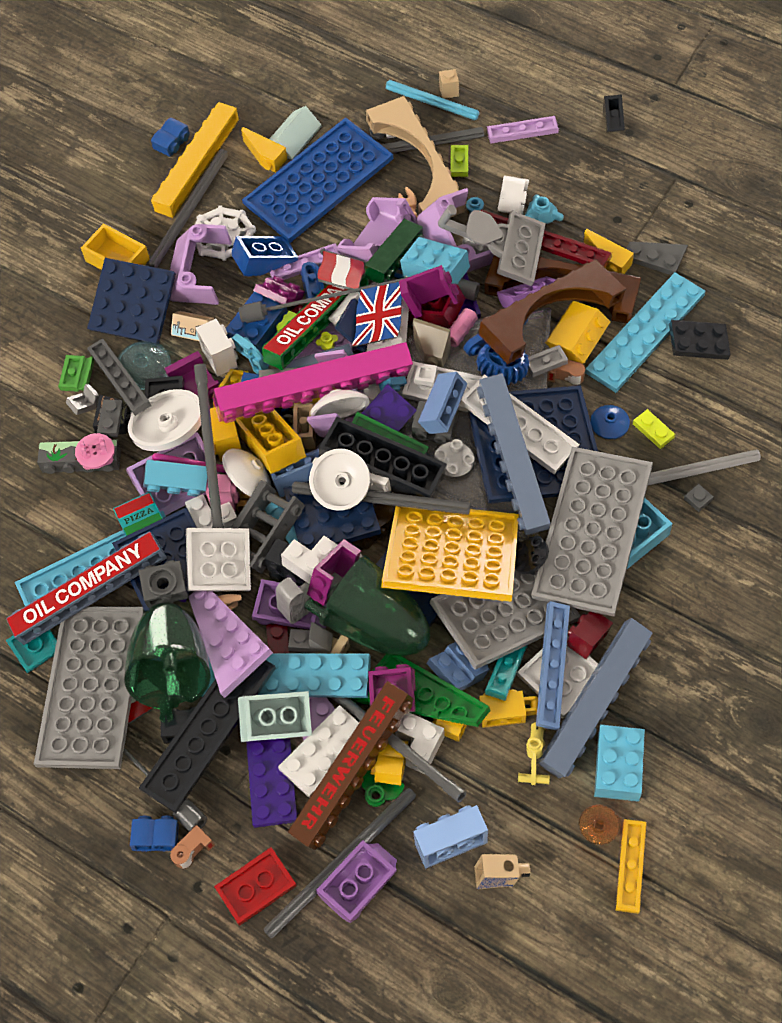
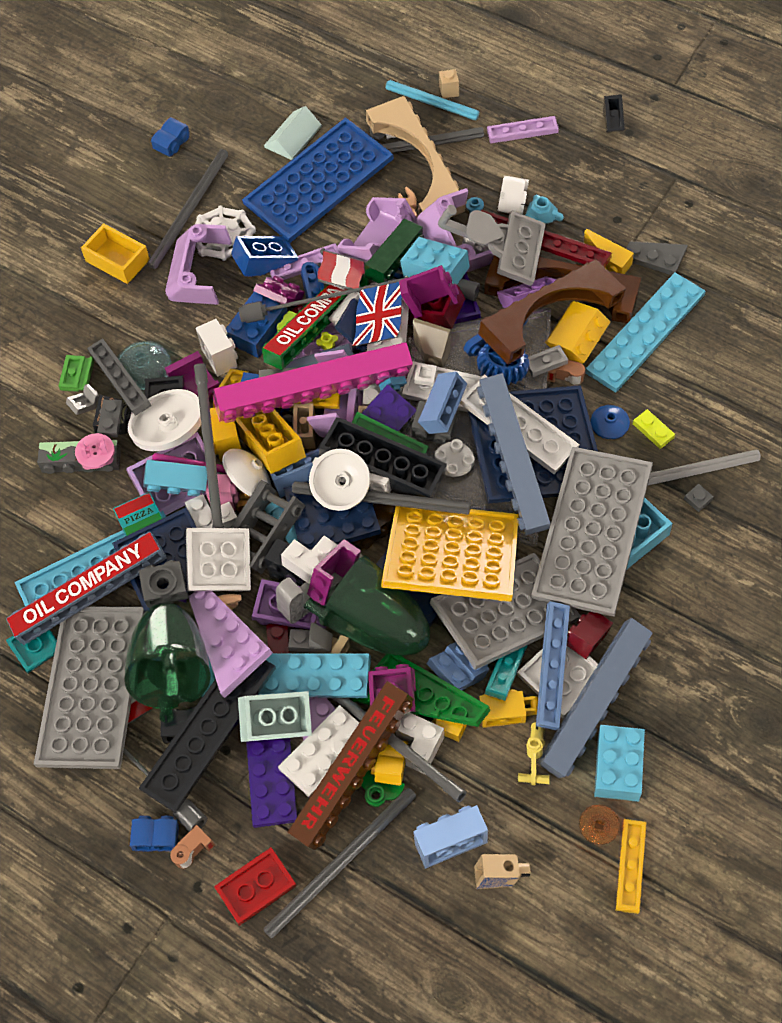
dark blue plate [87,258,176,345] -> none
yellow brick [151,102,239,218] -> none
tan panel [171,311,214,341] -> none
medium azure plate [232,333,269,374] -> none
yellow slope [241,127,288,173] -> none
white dish [310,389,369,419] -> none
medium lavender slope [316,840,397,923] -> none
bright pink axle [449,308,478,347] -> none
lime plate [450,145,468,177] -> none
black plate [515,536,549,575] -> none
black plate [669,320,731,360] -> none

